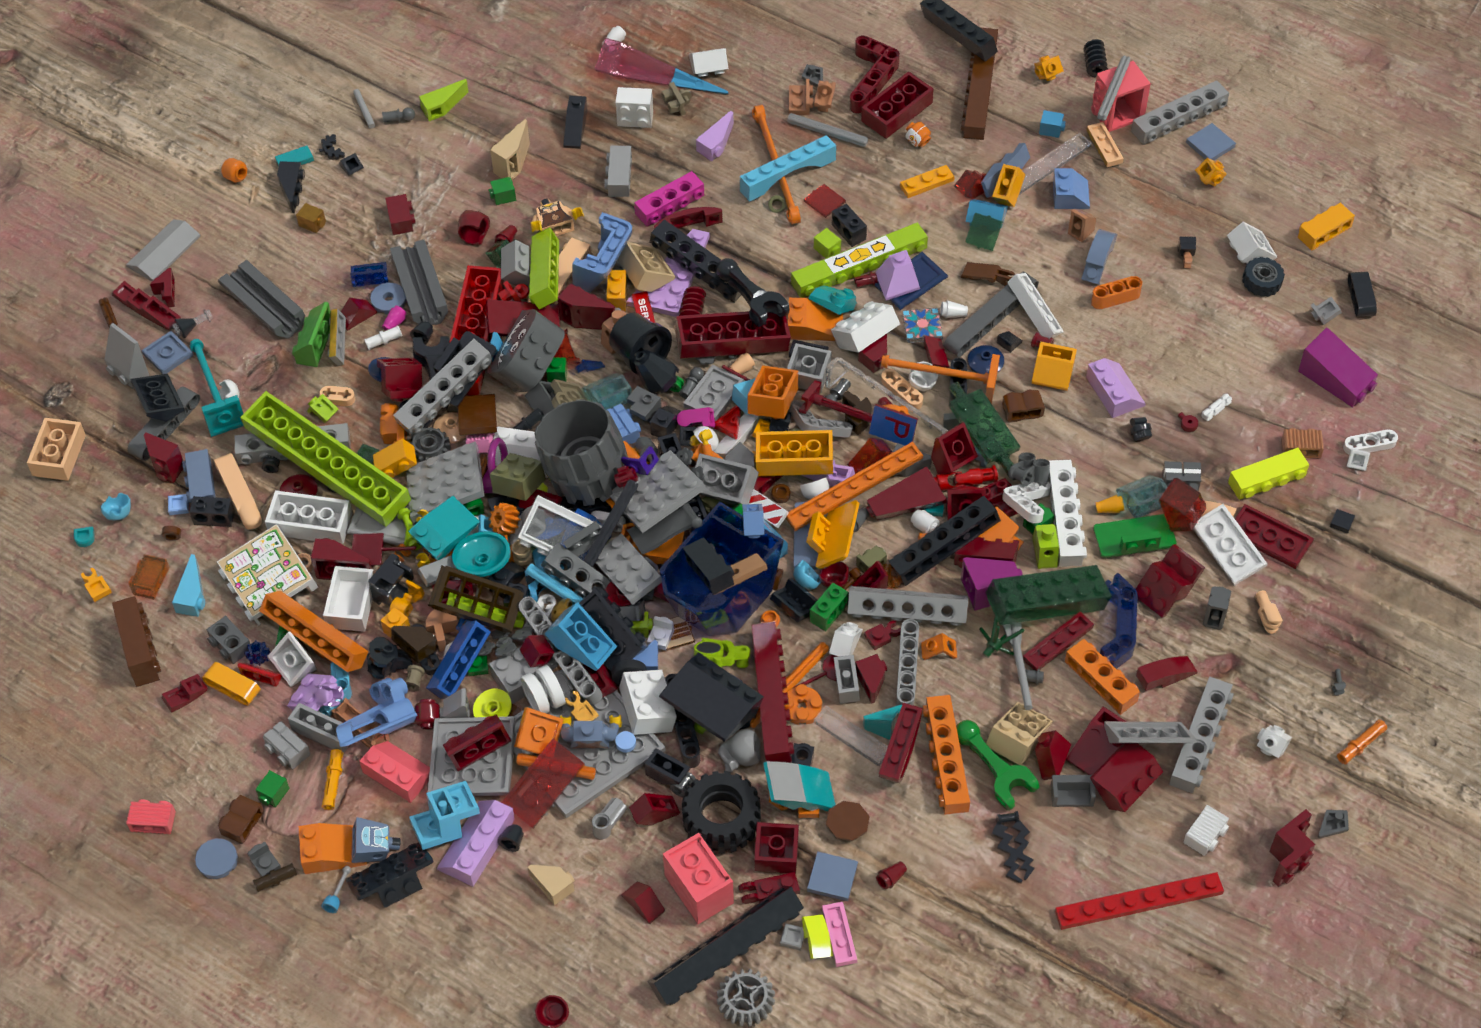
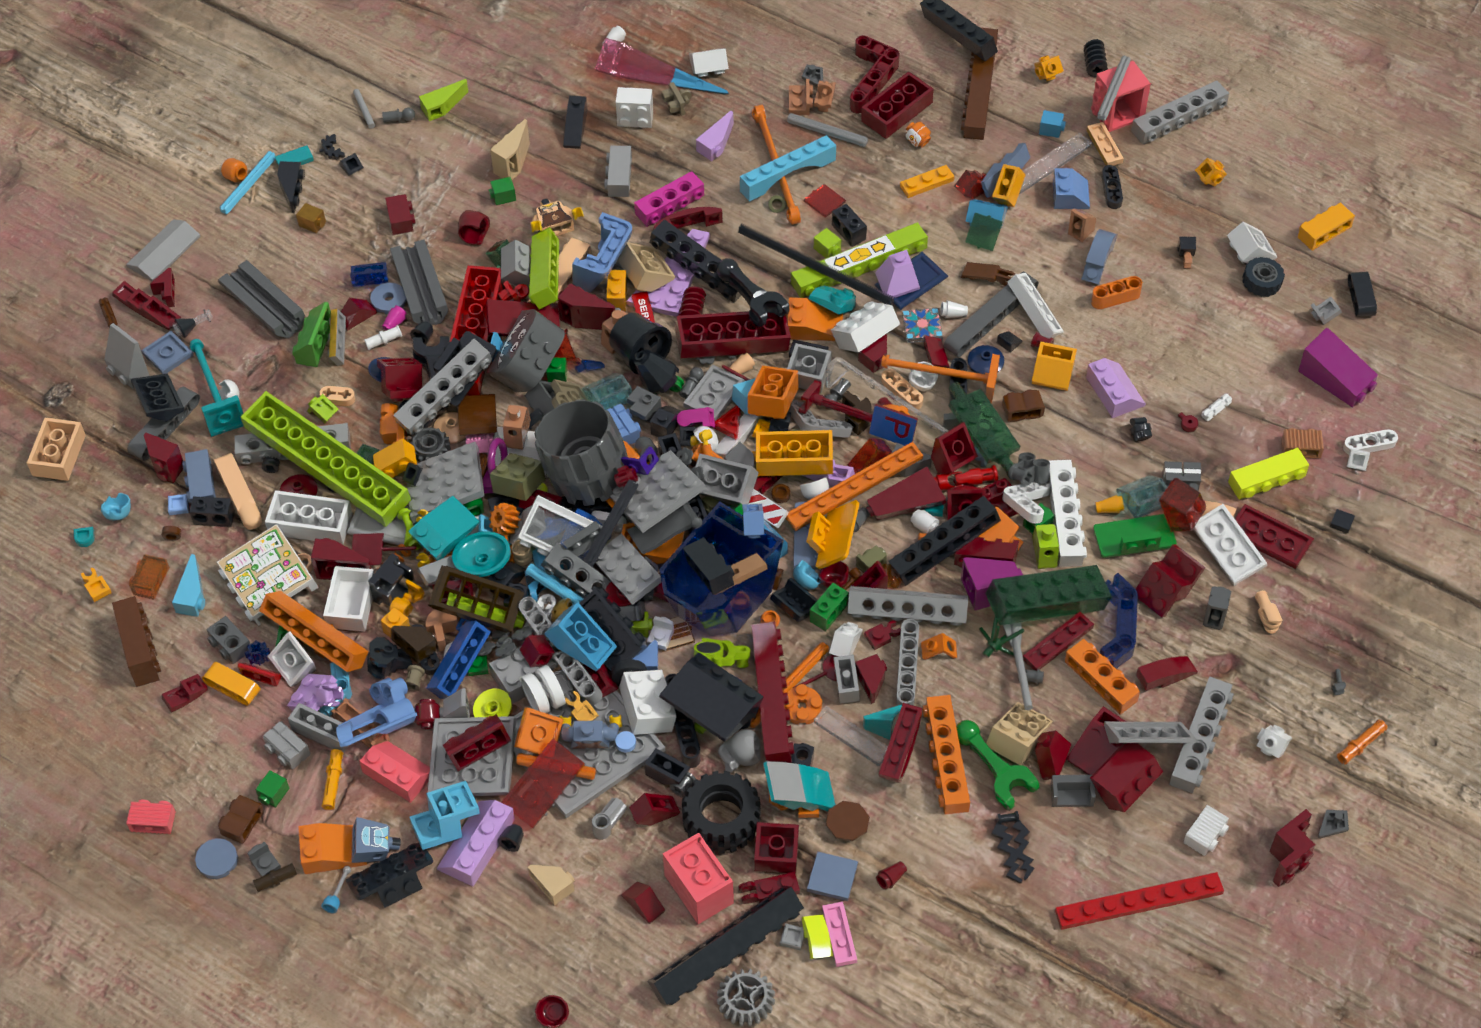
dark red cone [495,225,517,249] -> none
dark red pin [854,271,878,288] -> none
sand blue tile [1186,123,1236,160] -> none
none -> medium azure axle [220,151,275,214]
none -> black slope [402,462,423,486]
none -> nougat torso [503,405,531,450]
none -> black axle [738,223,895,305]
none -> black beam [1101,165,1123,209]

